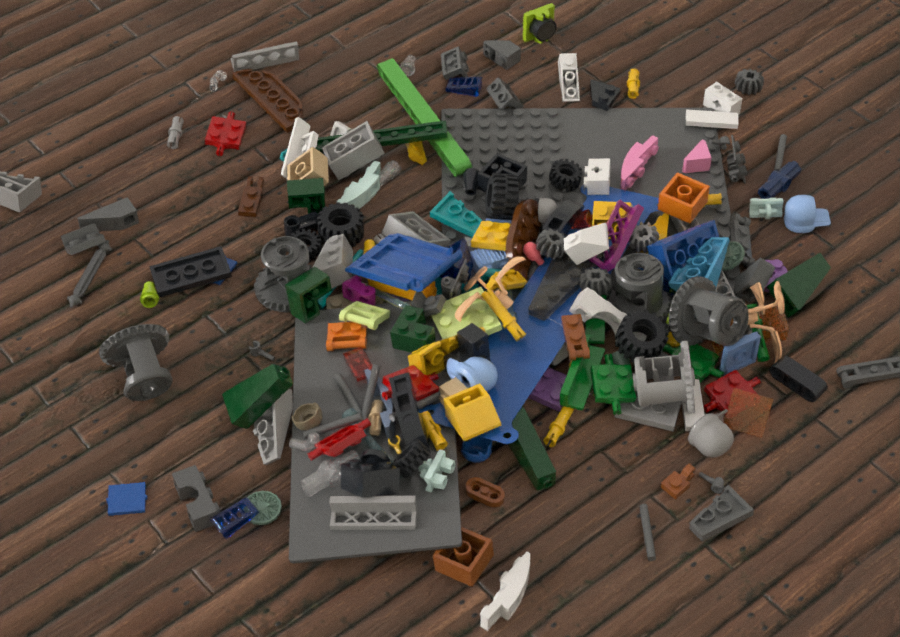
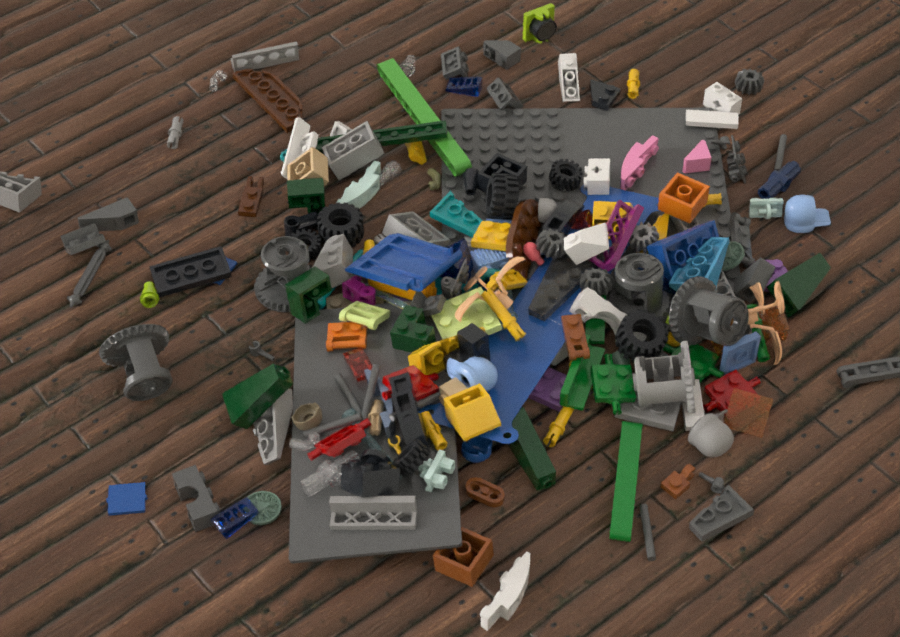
red plate [205,111,246,156] -> none
black beam [769,355,828,402] -> none
none -> olive arm [427,168,441,191]
none -> green beam [609,421,643,542]

